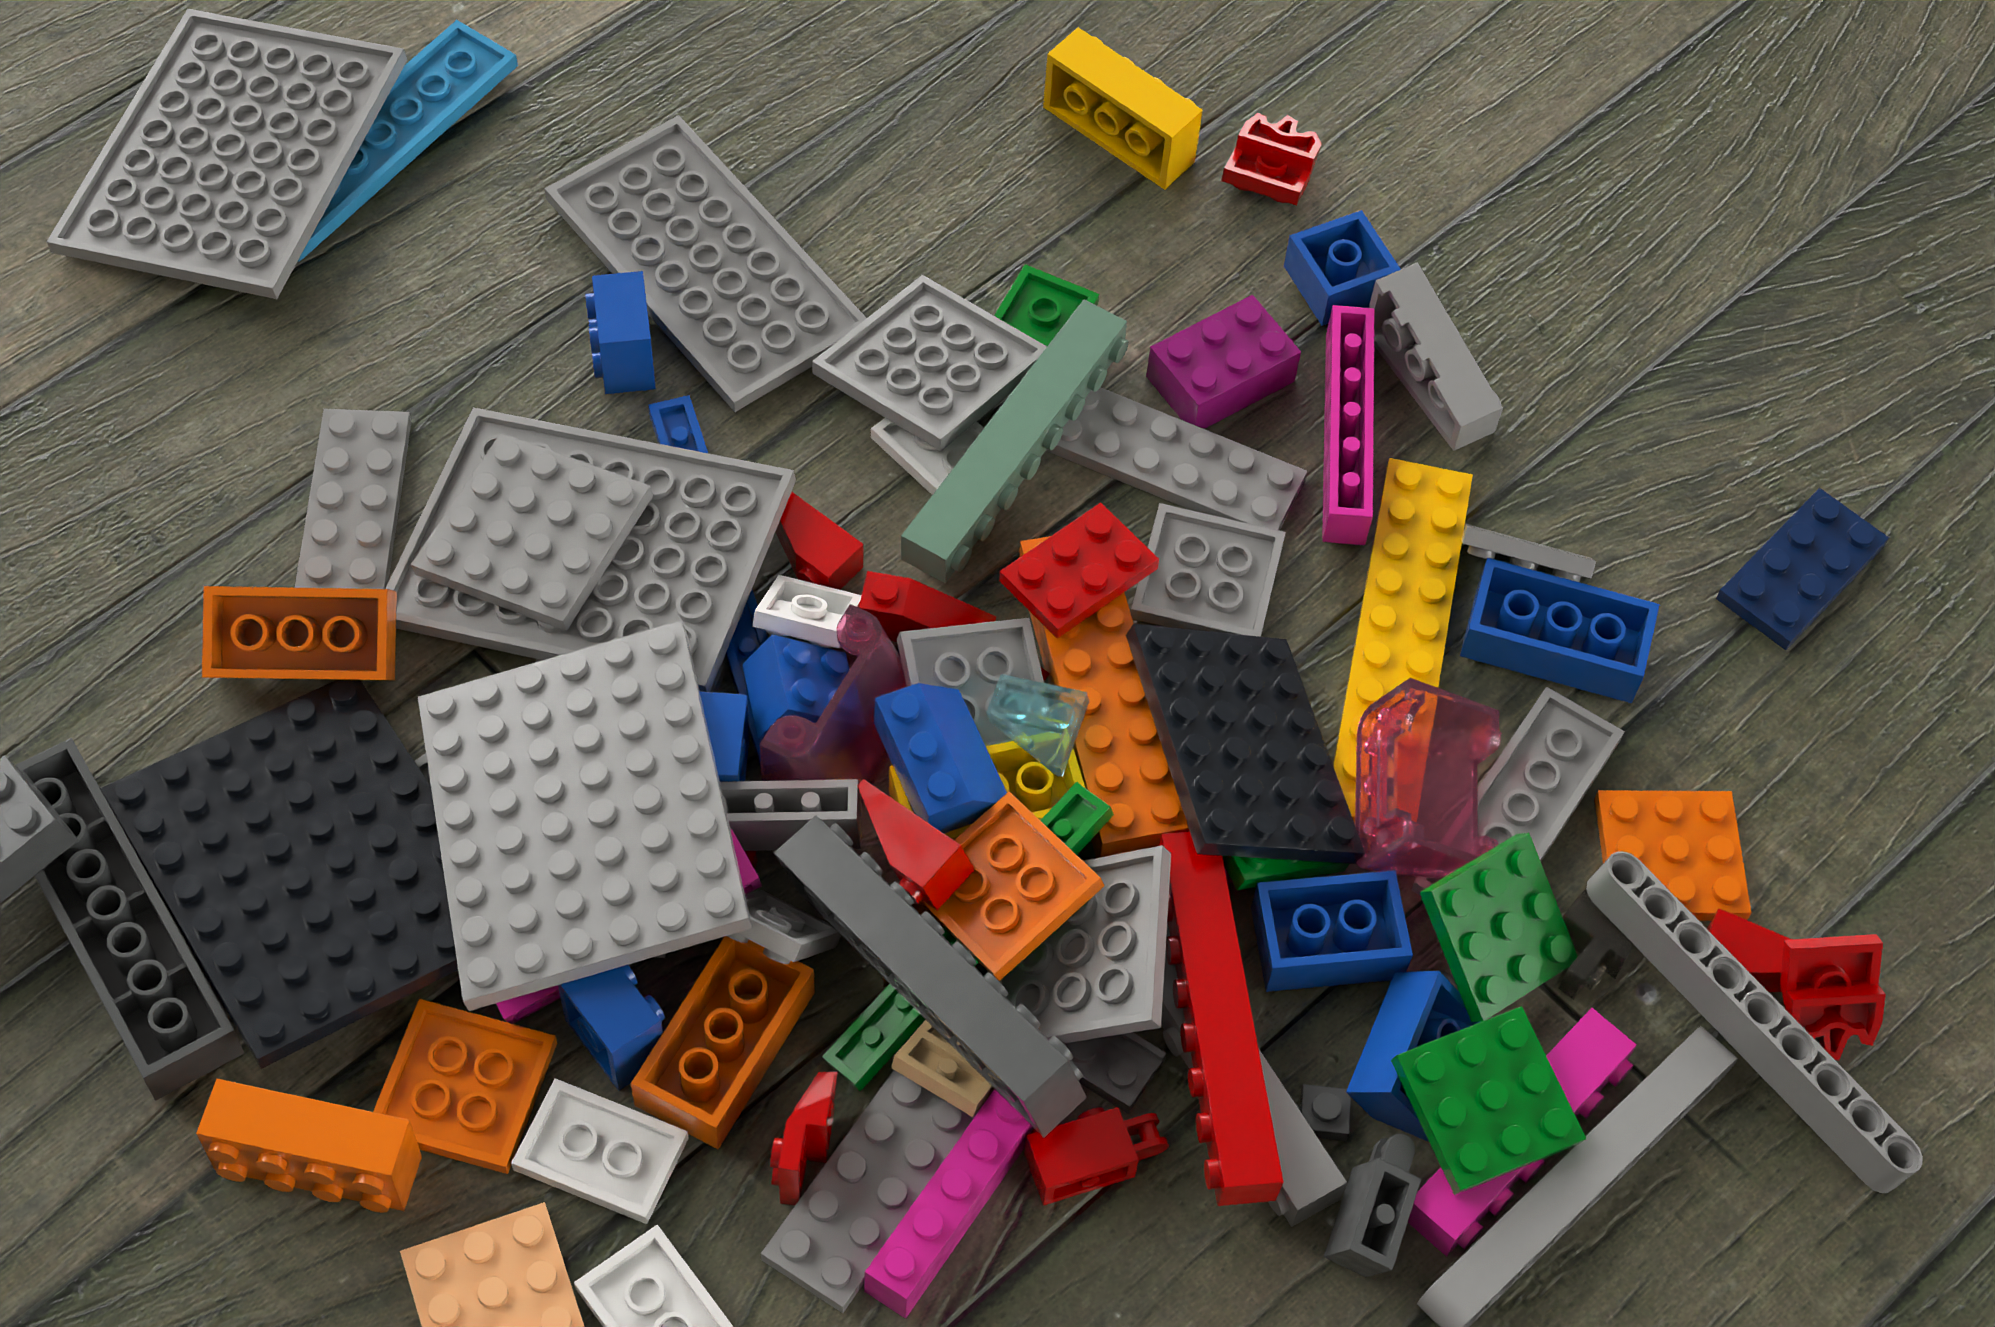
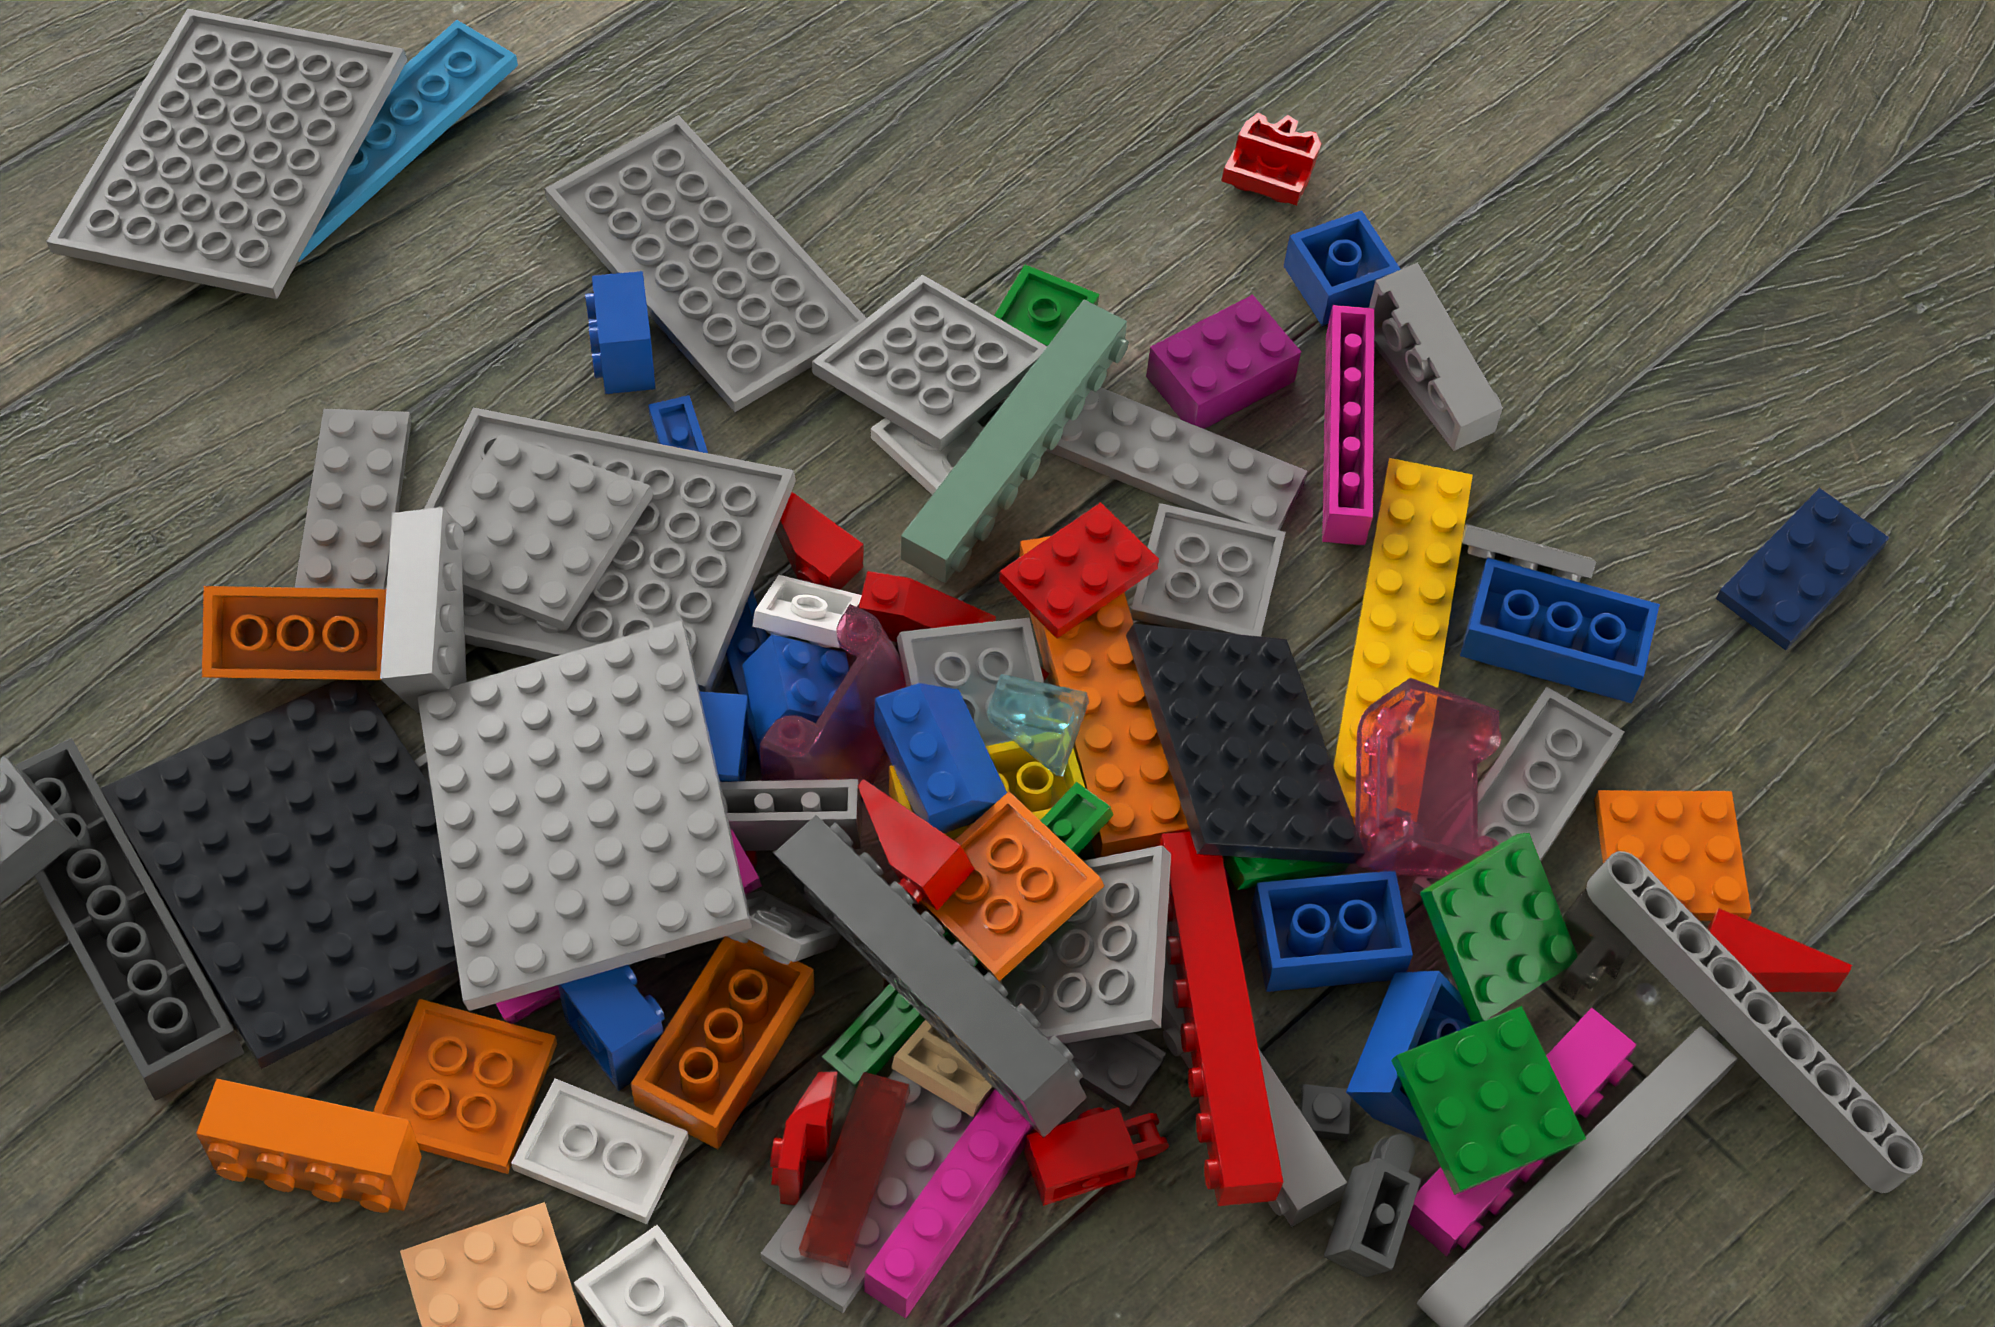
yellow brick [1043,27,1203,190] -> none
red plate [1780,934,1886,1061] -> none
none -> wedge [380,507,467,713]
none -> clear red tile [799,1072,910,1269]

